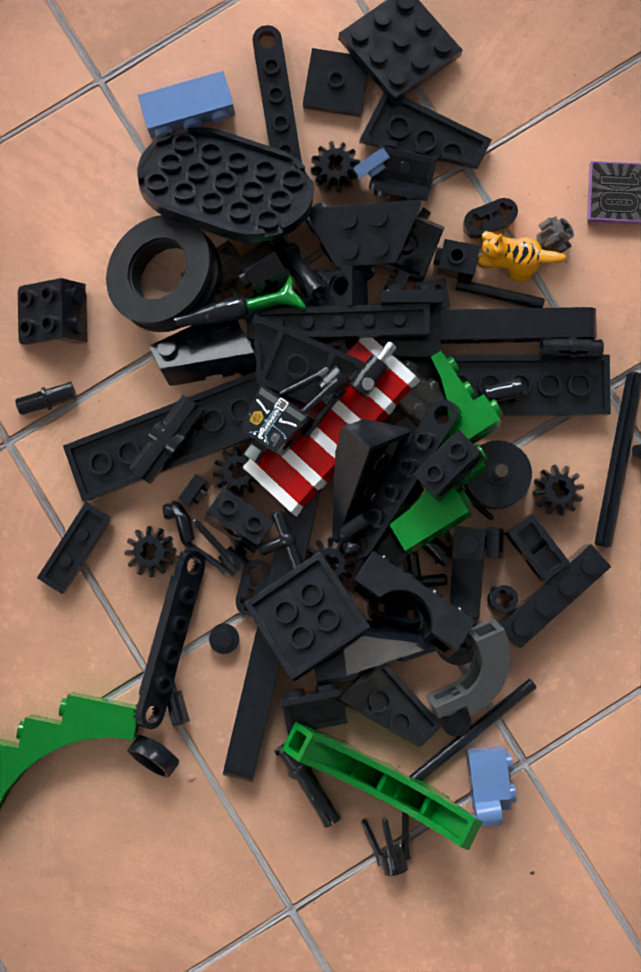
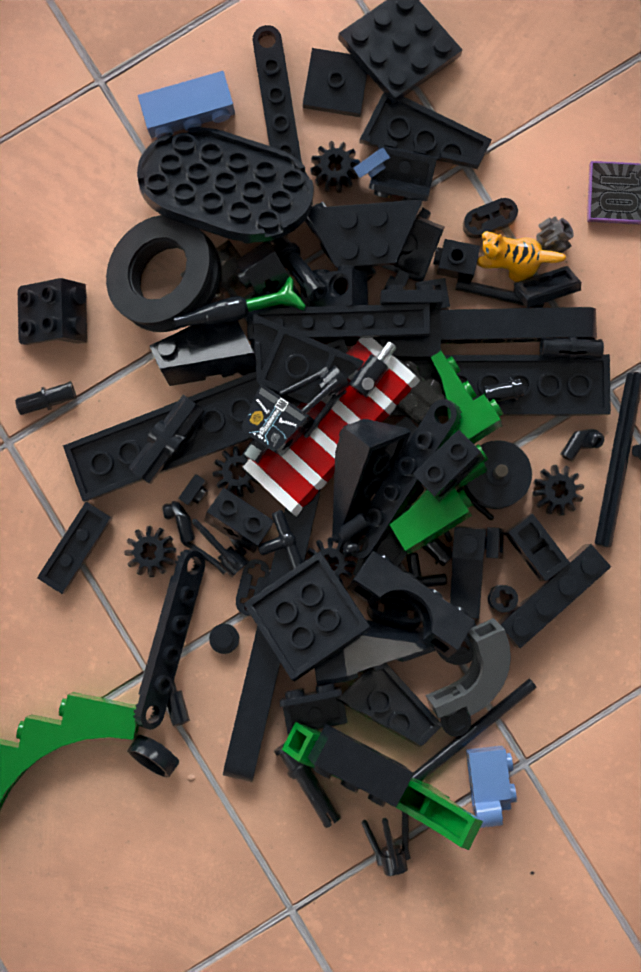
none -> black brick [308,724,414,807]
none -> black plate [514,266,582,308]
none -> black arm [560,429,605,462]

